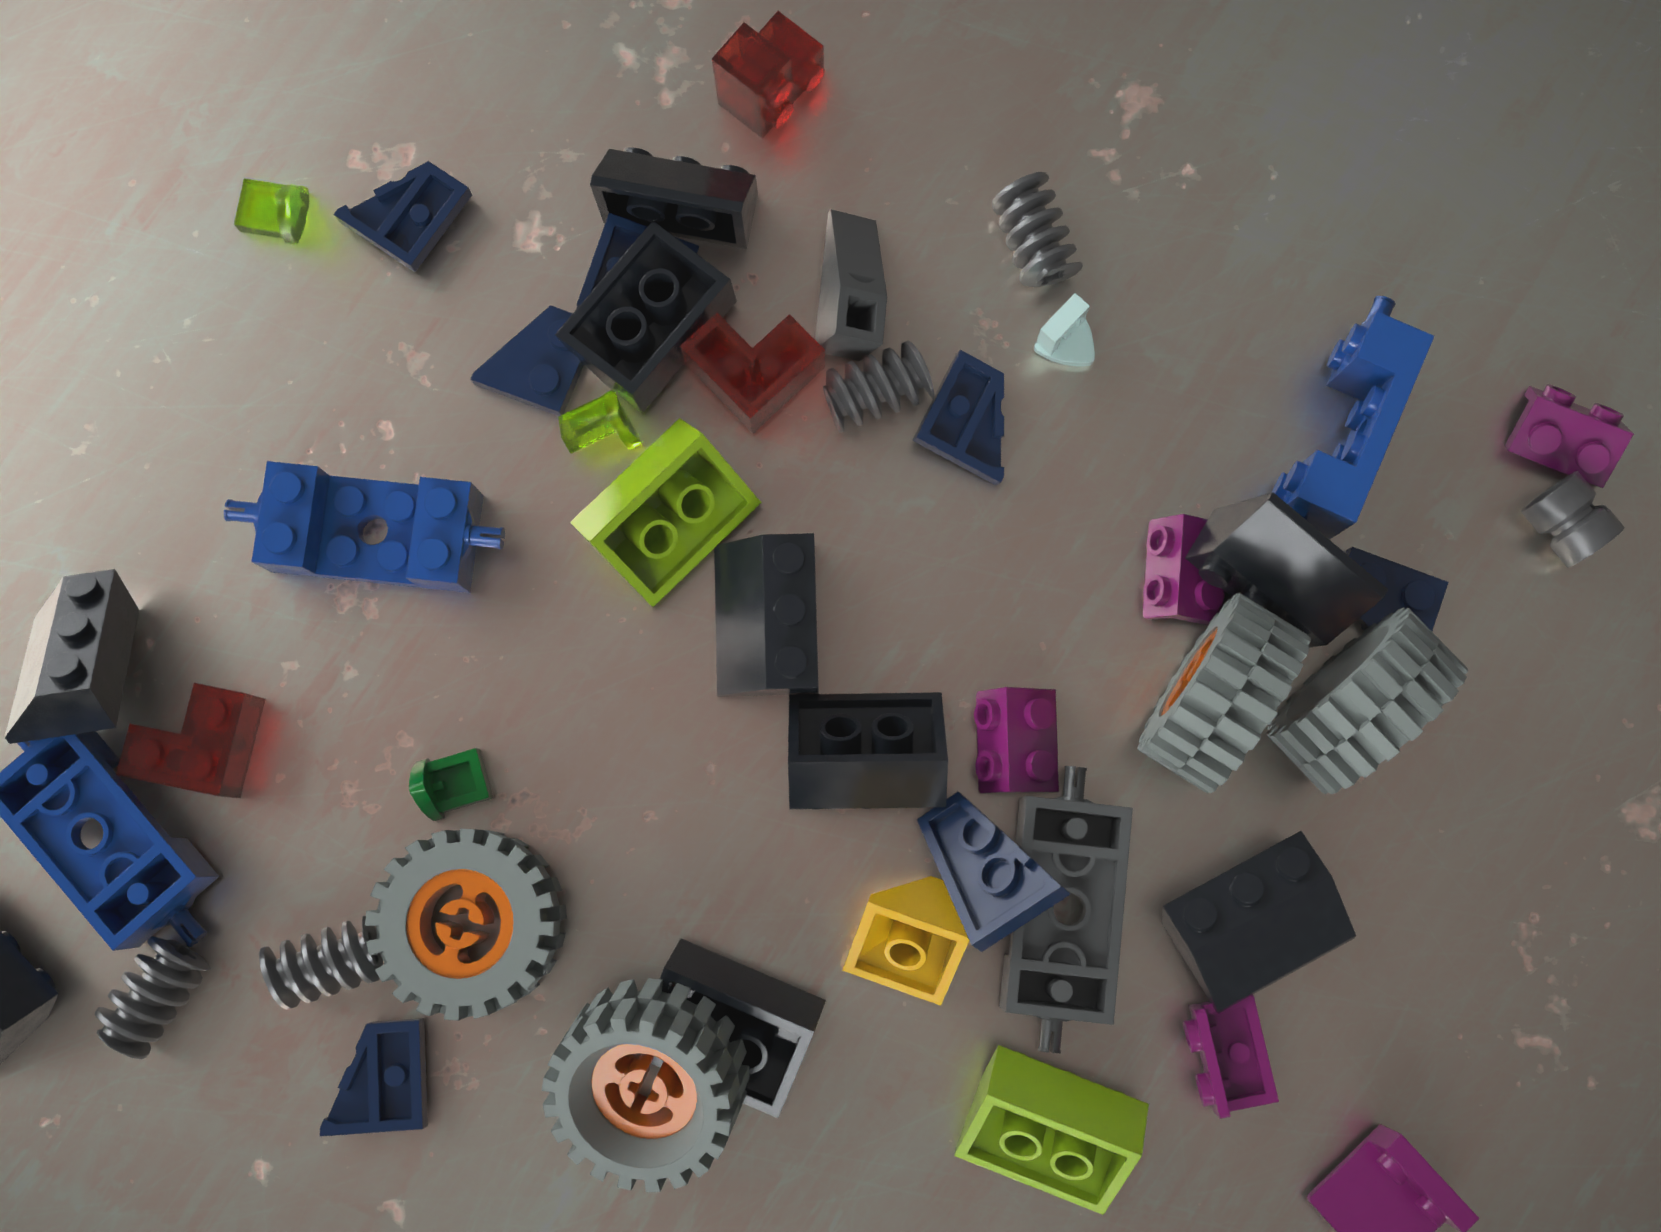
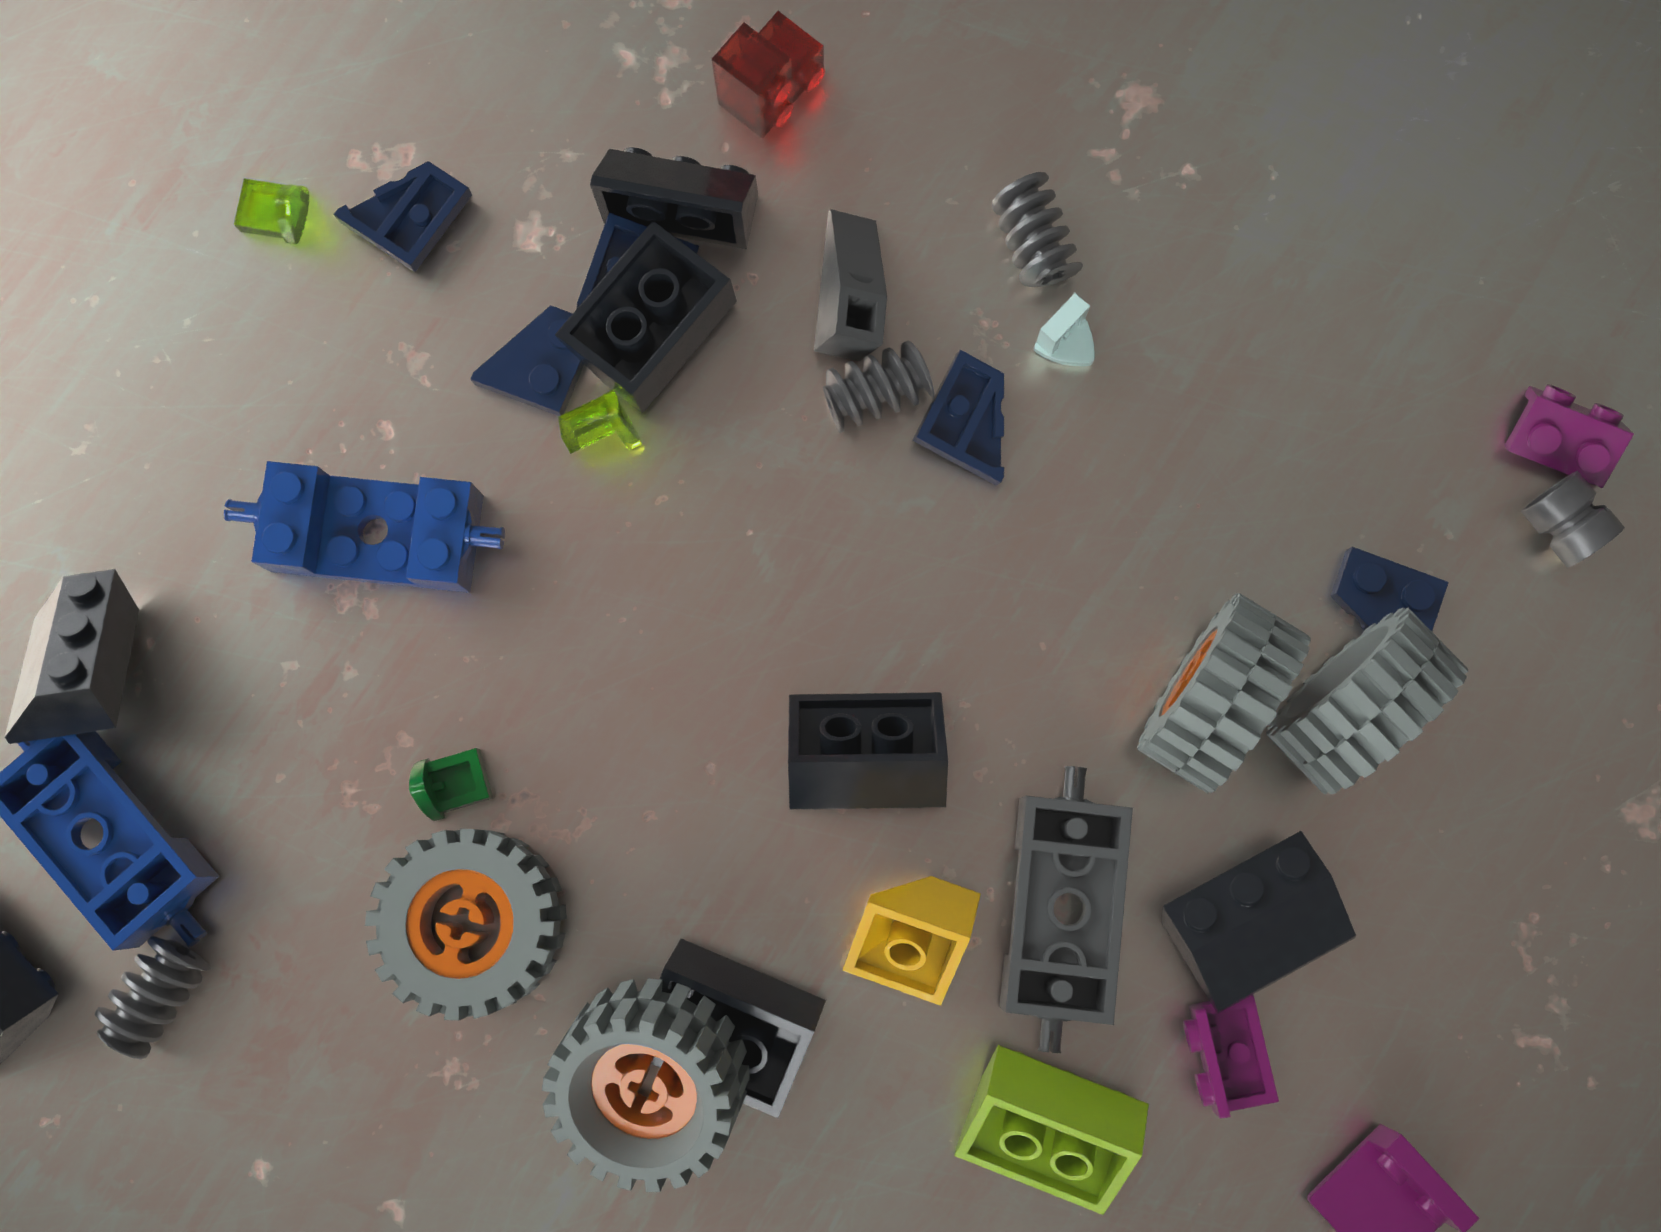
clear red brick [116,683,266,798] -> none
flat silver piece [259,916,383,1010] -> none
dark blue wing [320,1018,428,1137] -> none
lime slope [570,418,762,607] -> none
clear red brick [680,312,825,434] -> none
black slope [714,533,819,697] -> none
dark blue wing [917,791,1071,952] -> none
magenta bracket [974,687,1059,794] -> none
magenta bracket [1143,514,1225,626] -> none
black slope [1185,492,1388,648] -> none
blue brick [1272,296,1434,540] -> none

